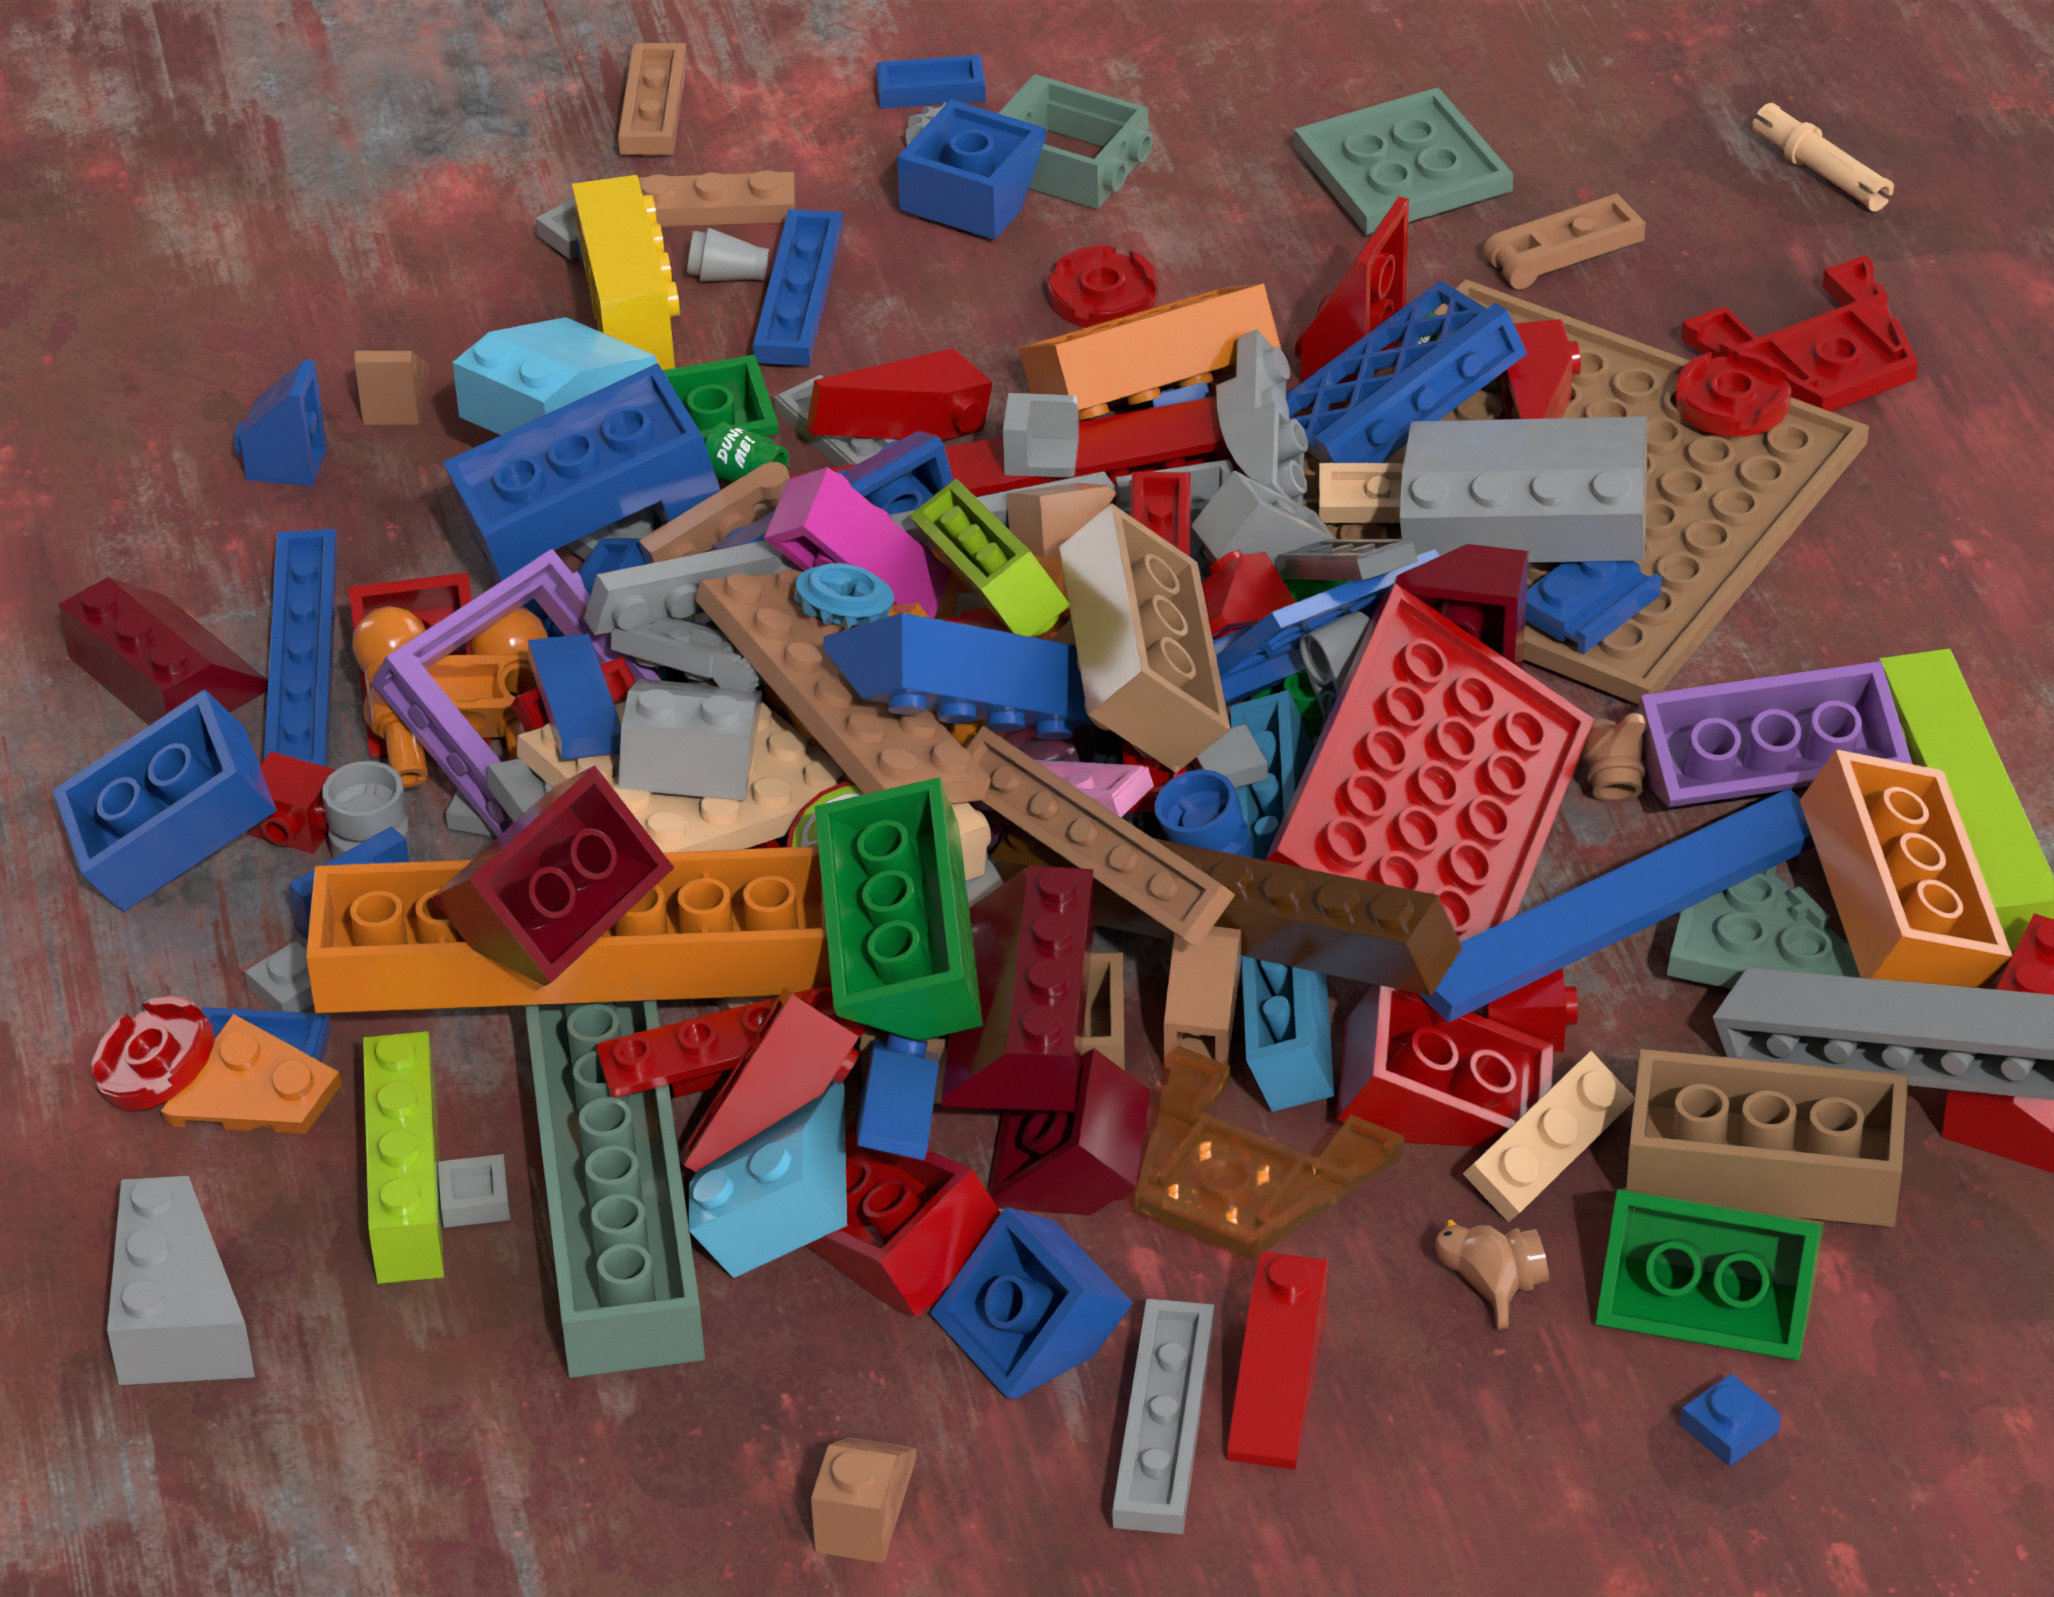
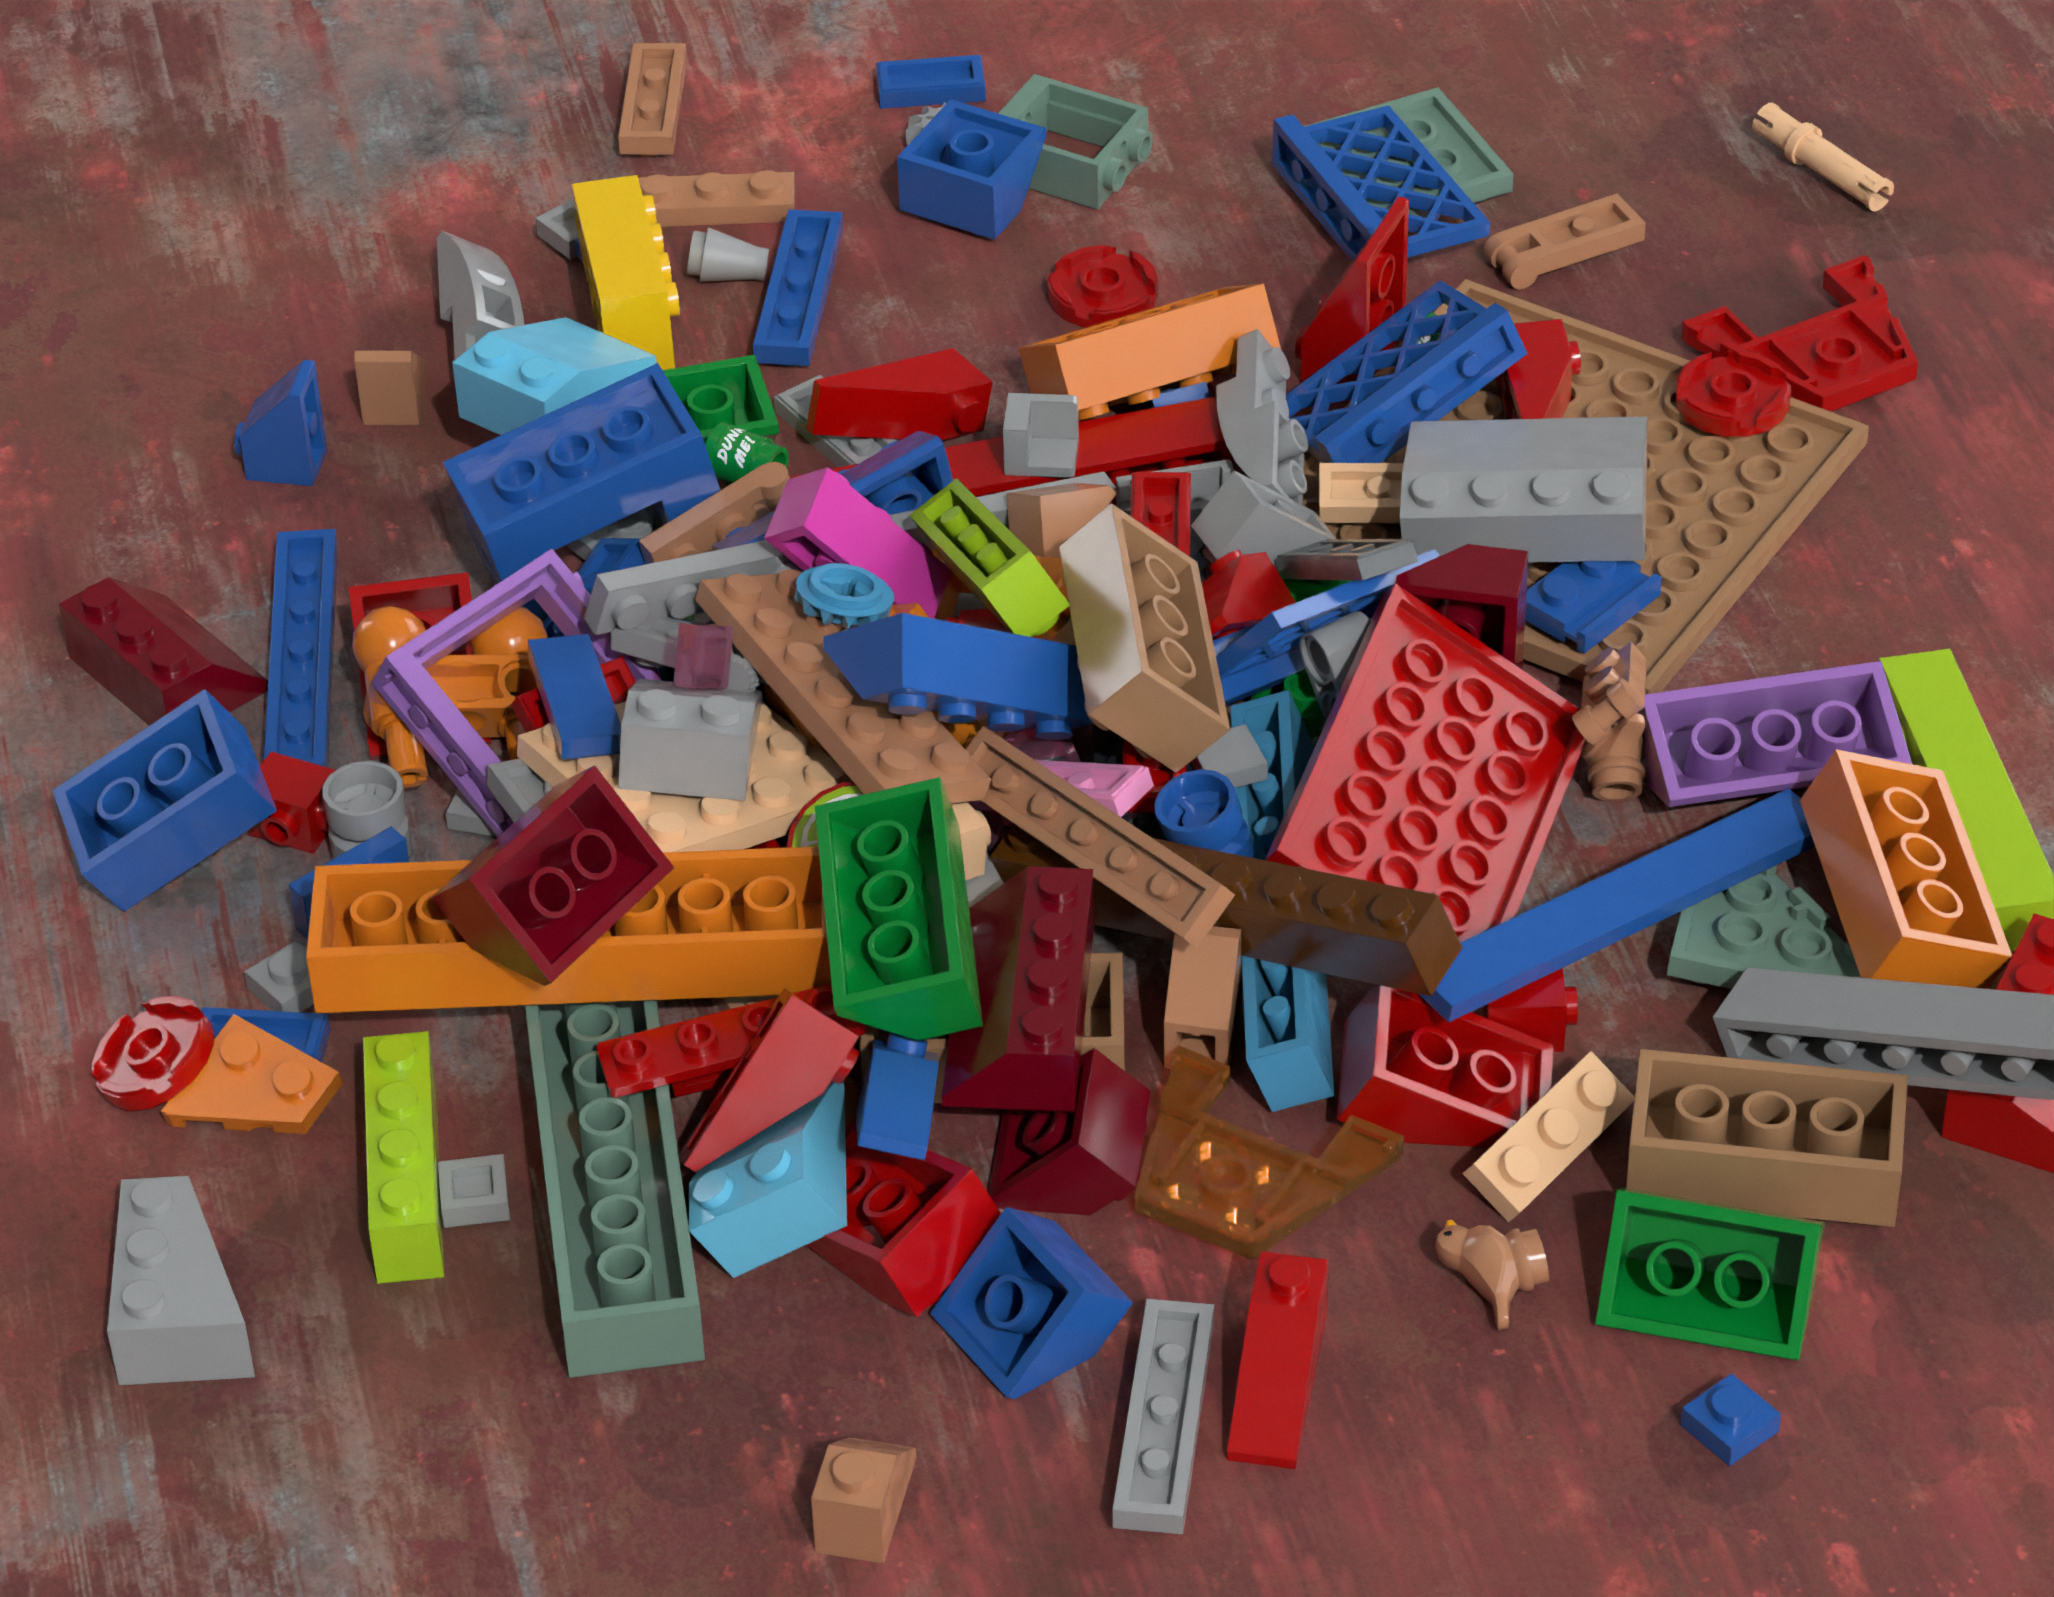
none -> light grey slope [437,231,524,360]
none -> clear pink tile [673,623,733,688]
none -> blue fence [1271,105,1490,261]
none -> nougat plate [1572,641,1647,745]

